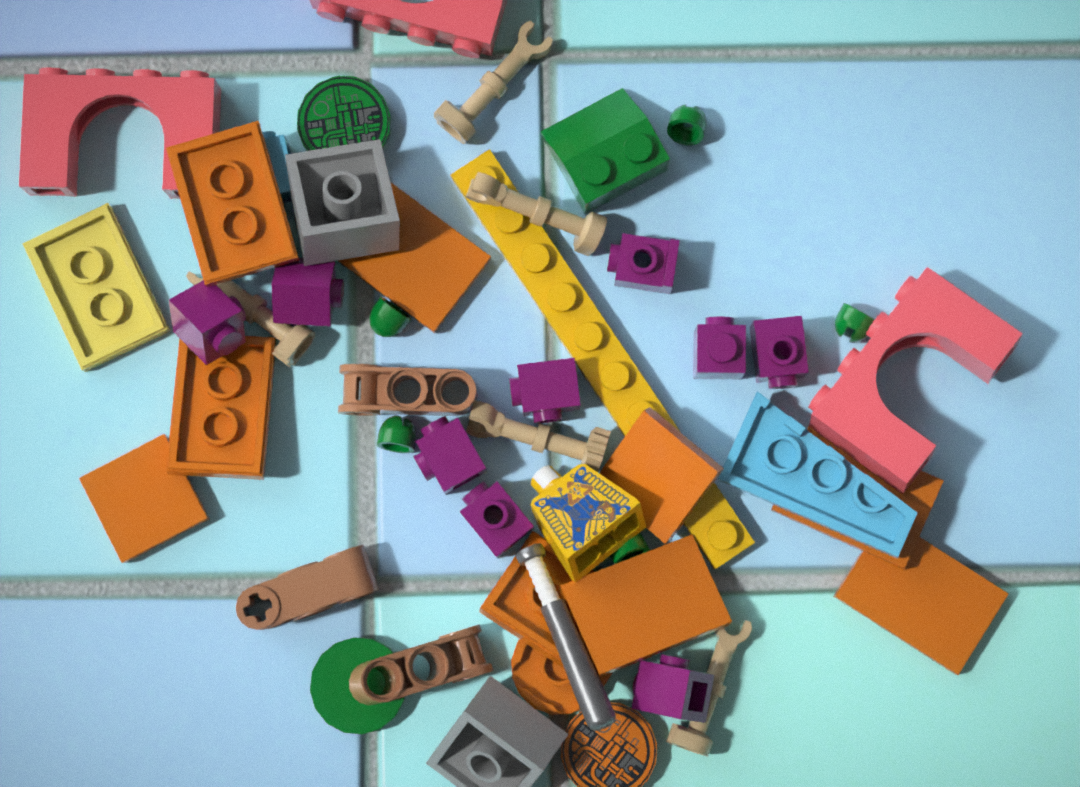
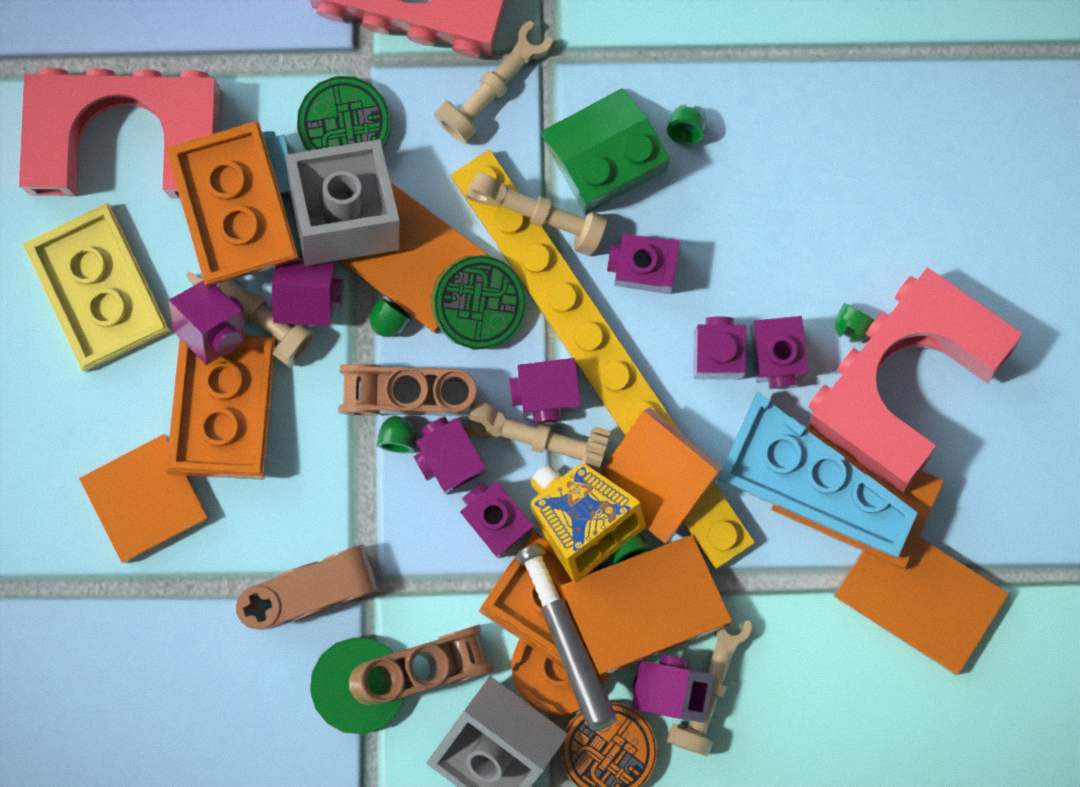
none -> tile [431,255,526,350]

